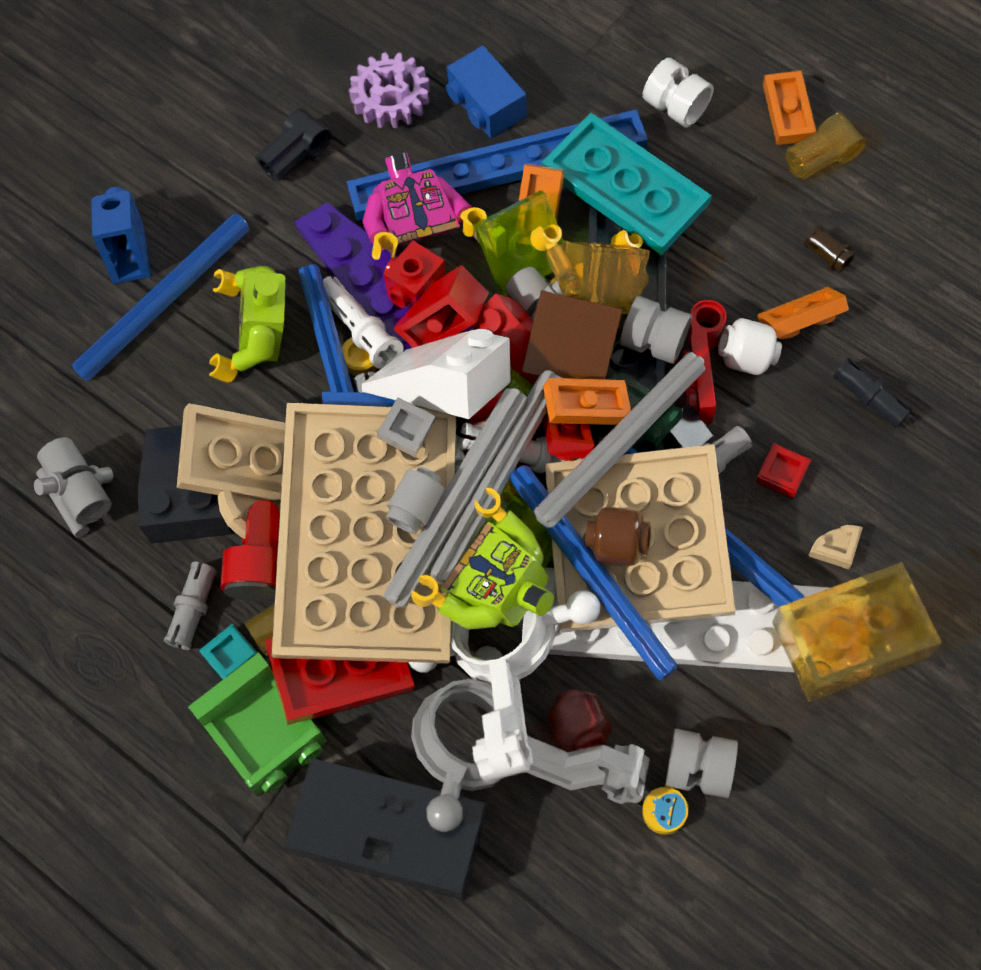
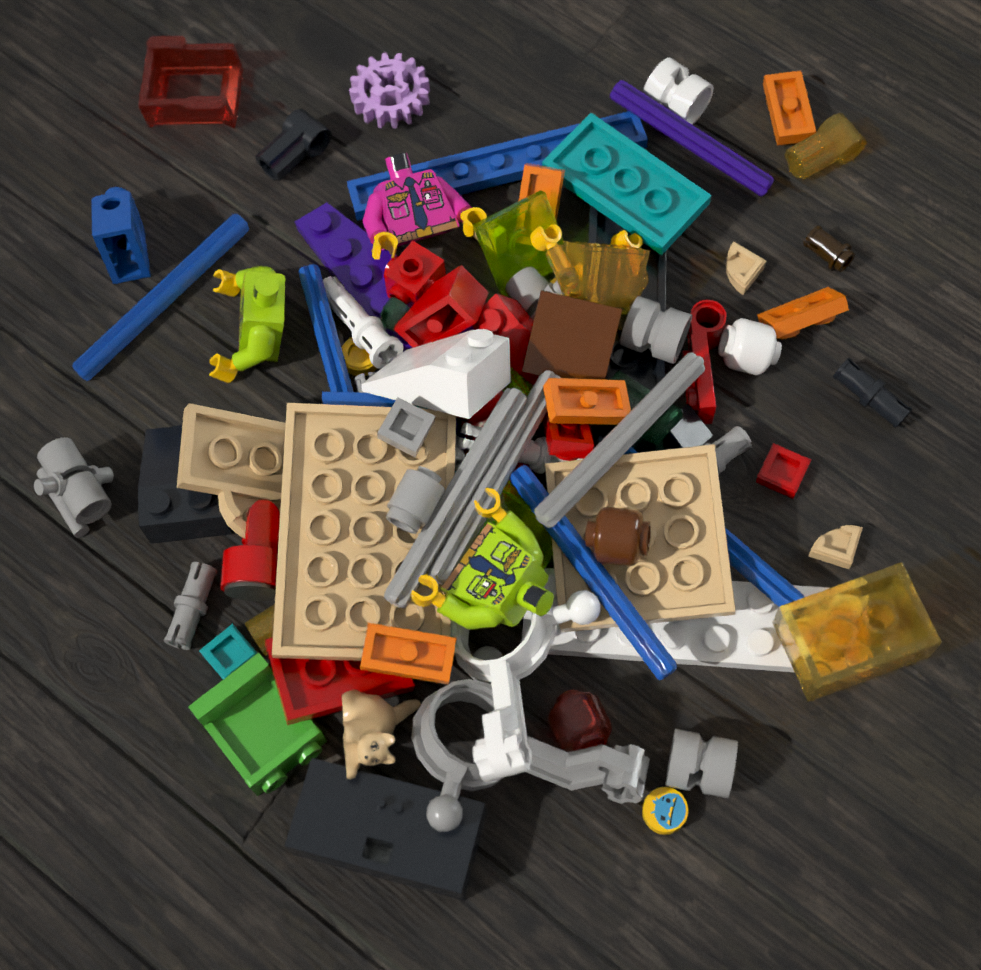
blue brick [446,46,527,138] -> none
none -> clear red piece [138,36,243,129]
none -> tan animal [342,690,421,780]
none -> orange plate [360,623,457,684]
none -> clear green hinge [380,297,410,332]
none -> dark purple axle [610,80,774,197]
none -> tan tile [726,242,766,295]

